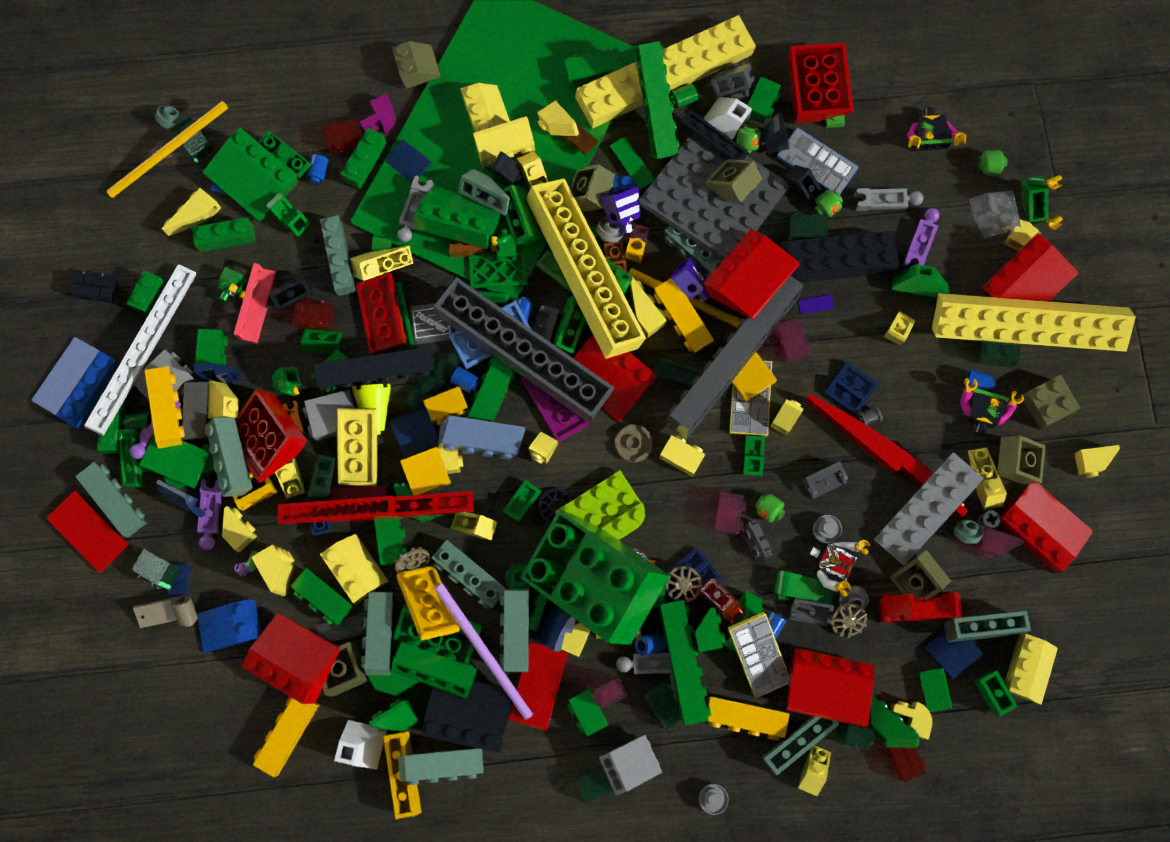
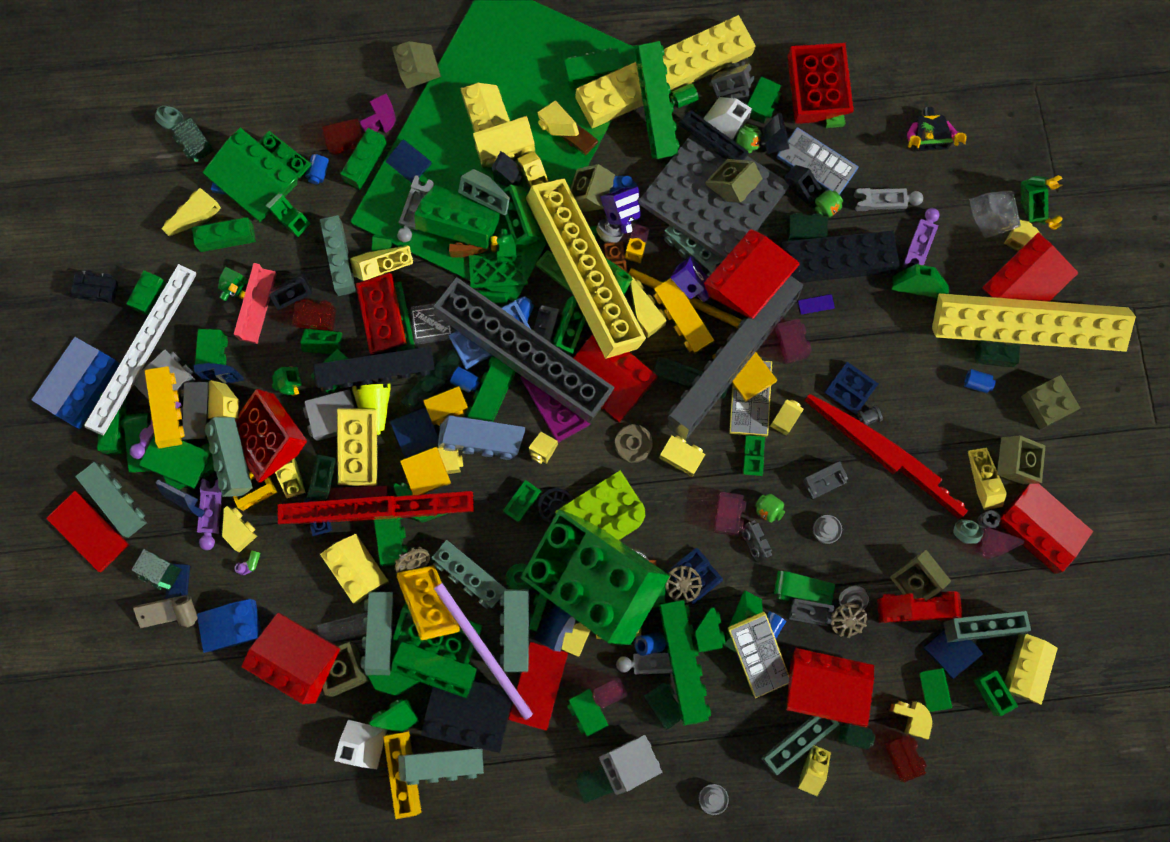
yellow piece [106,101,228,198] -> none
green tile [118,429,142,487] -> none
light yellow slope [251,544,295,596] -> none
yellow brick [253,697,319,777] -> none
dark orange plate [283,401,306,434] -> none
green brick [291,568,354,626] -> none
light yellow slope [450,512,497,540] -> none
green tile [609,137,655,191] -> none
clear red brick [699,578,744,624] -> none
yellow brick [707,697,789,741] -> none
torso [808,540,870,597] -> none
green slope [871,696,919,748] -> none
light grey plate [874,452,984,566] -> none
light yellow slope [884,311,915,346] -> none
torso [960,378,1024,436] -> none
bright green head [978,150,1007,175] -> none
light yellow slope [1074,445,1120,478] -> none

